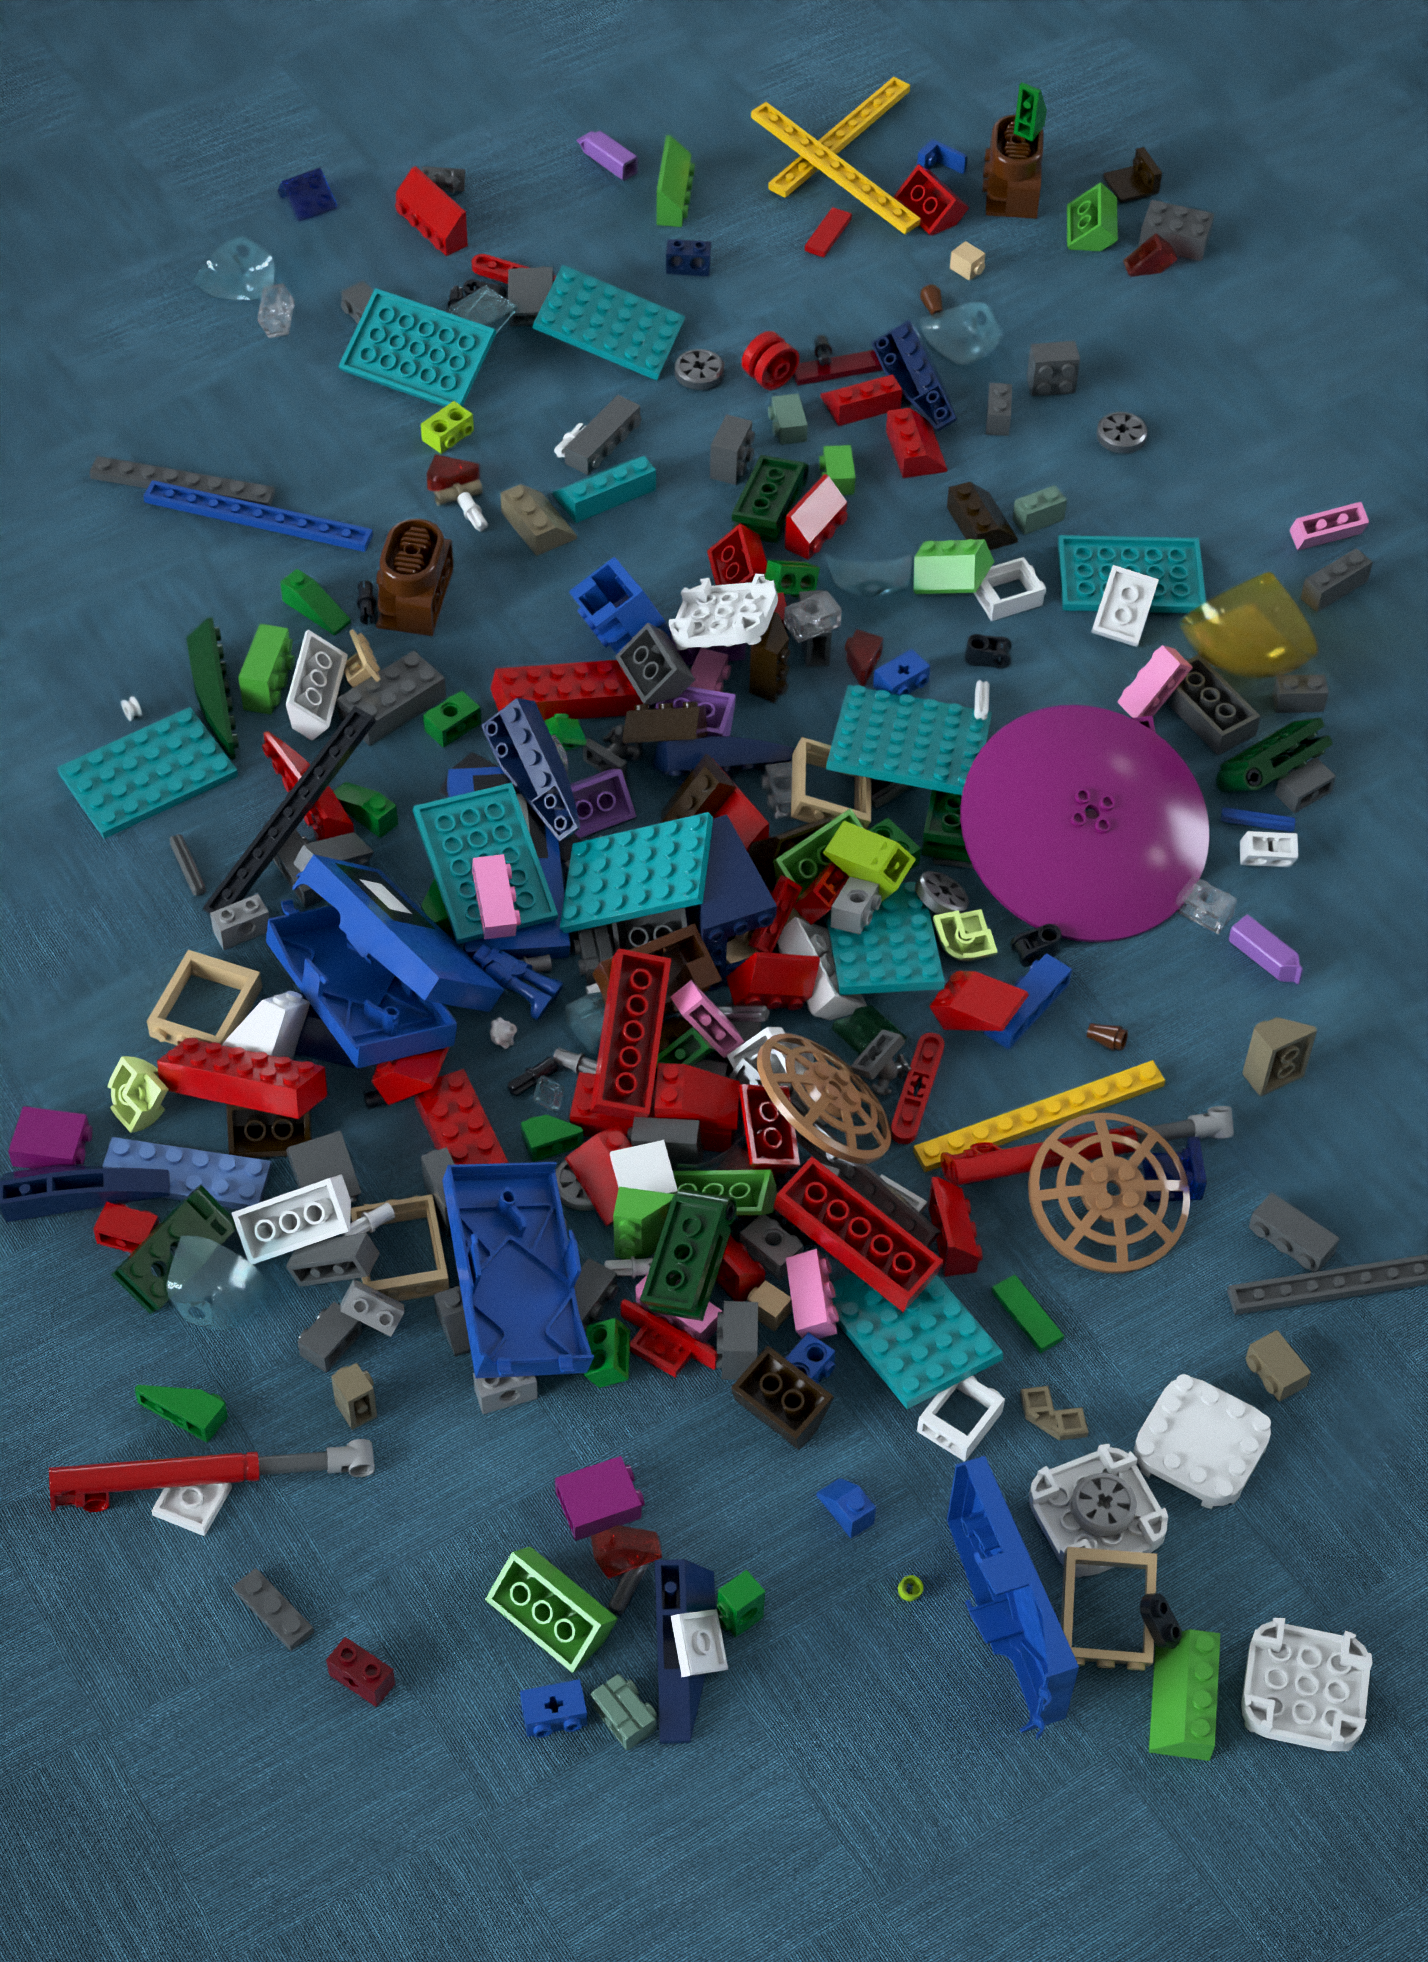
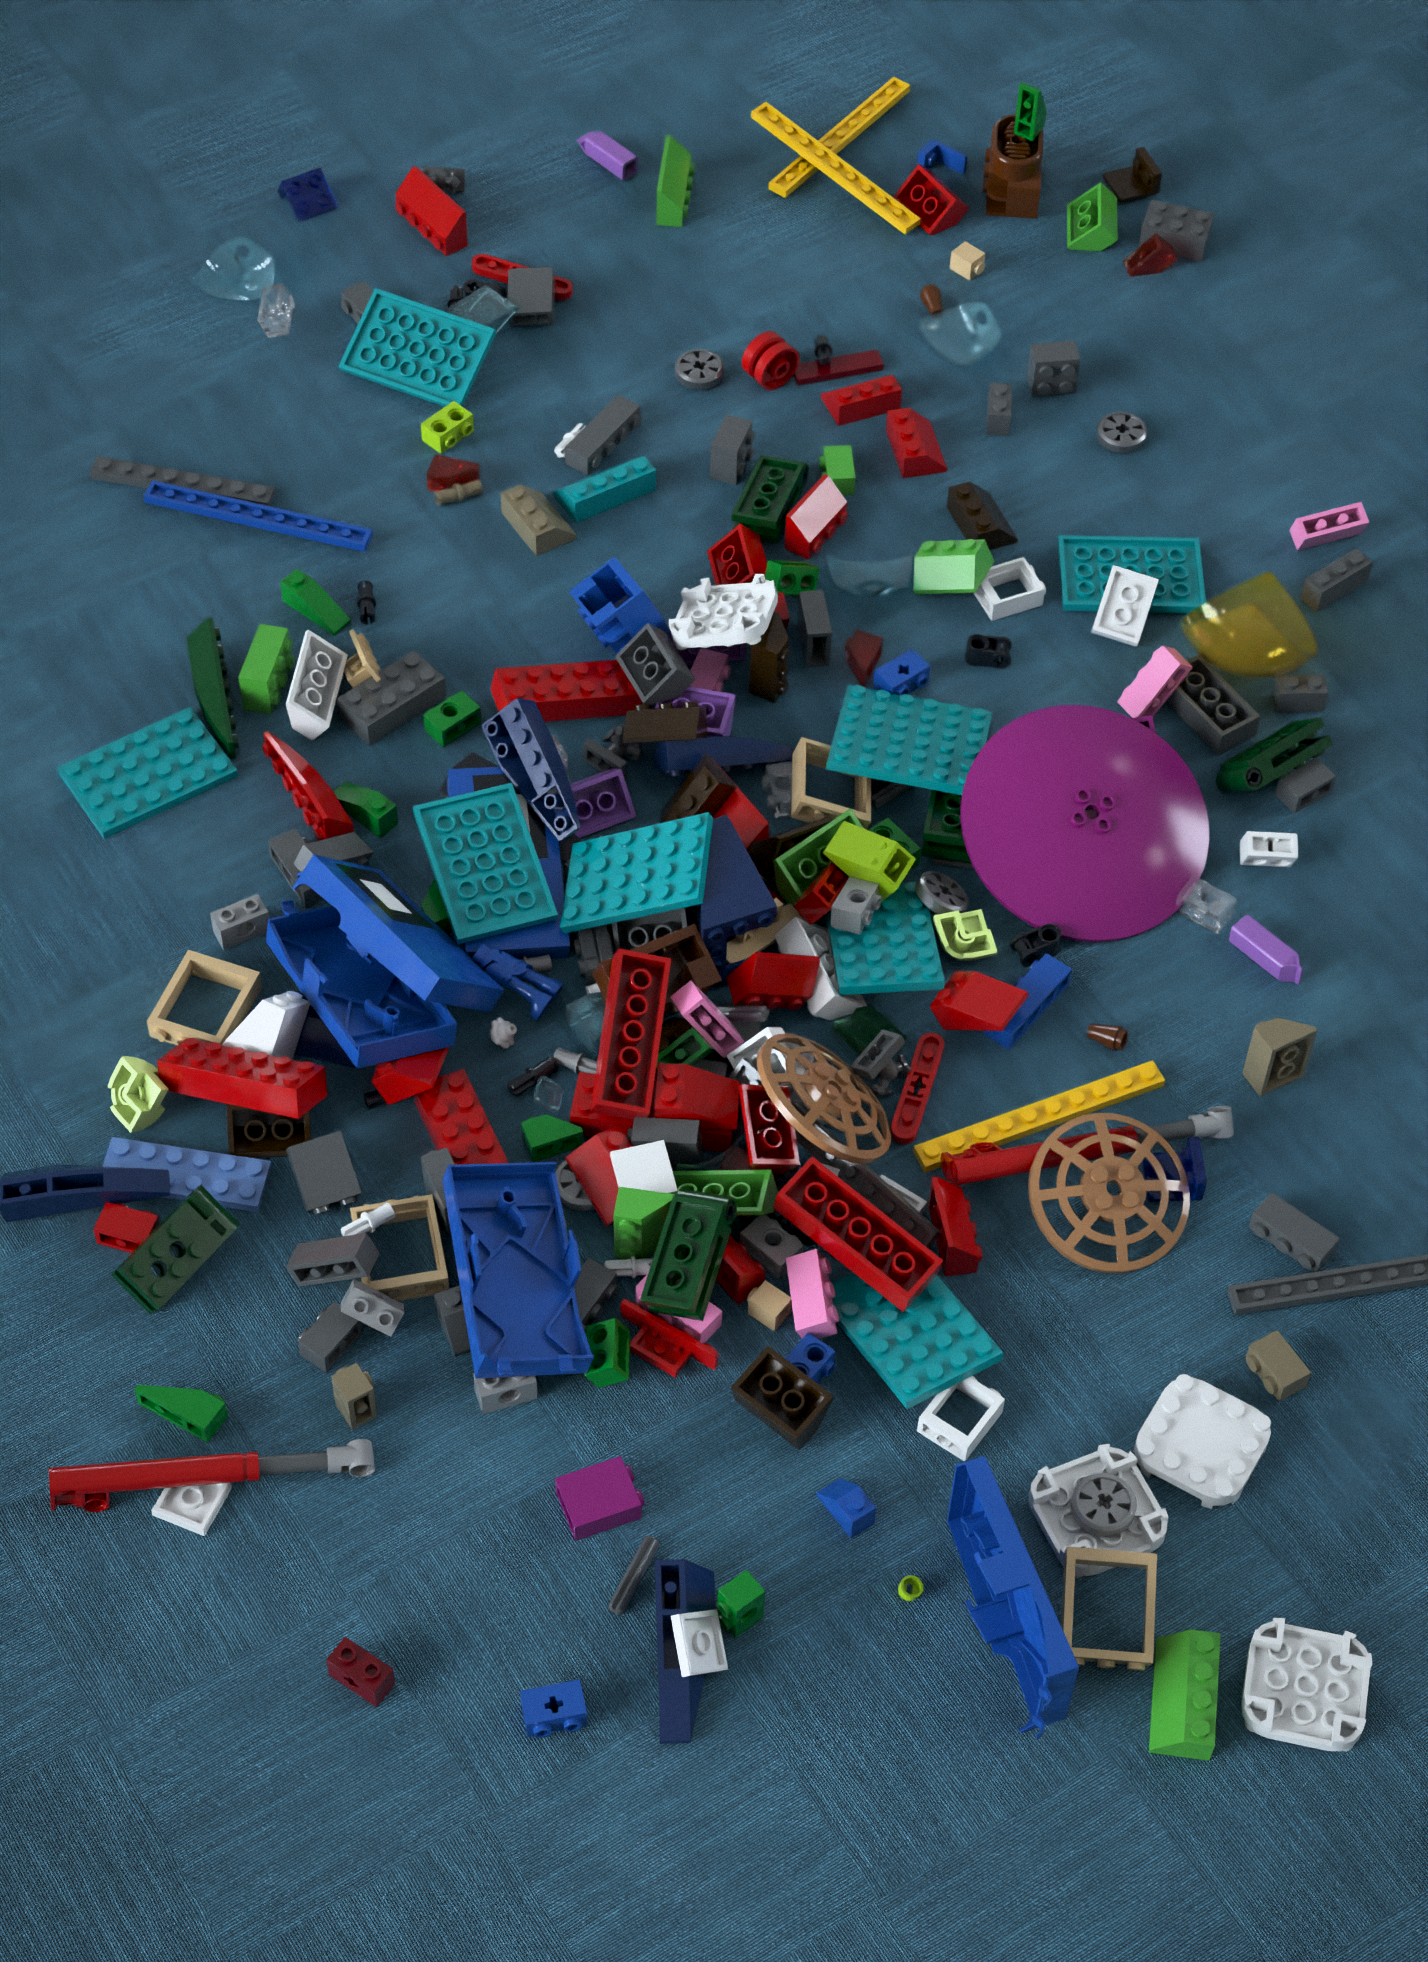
magenta brick [8,1106,93,1169] -> none
white bush [121,696,142,721] -> none
clear light blue piece [167,1235,269,1331] -> none
dark grey axle [170,834,206,896] -> none
black plate [202,706,377,915] -> none
white slope [232,1174,351,1265] -> none
dark grey plate [233,1568,314,1651] -> none
reddish brown brick [376,518,454,636] -> none
white axle [457,492,488,532] -> none
bright pink brick [472,854,521,939] -> none
bright green slope [485,1546,618,1673] -> none
teal plate [532,264,686,381] -> none
green slope [545,713,586,752] -> none
sand green brick [590,1674,657,1750] -> none
clear red slope [591,1525,662,1579] -> none
dark blue brick [666,239,711,277] -> none
dark grey brick [716,1301,758,1380] -> none
red tile [748,875,802,953] -> none
sand green brick [768,393,808,445] -> none
clear brick [784,590,842,643] -> none
red tile [805,207,852,258] -> none
dark blue wedge [871,320,958,431] -> none
white axle [974,680,989,720] -> none
green tile [991,1274,1064,1354] -> none
sand green brick [1012,485,1067,535] -> none
dark tan tile [1020,1386,1088,1441] -> none
black plate [1140,1593,1182,1649] -> none
blue axle [1220,807,1296,832] -> none

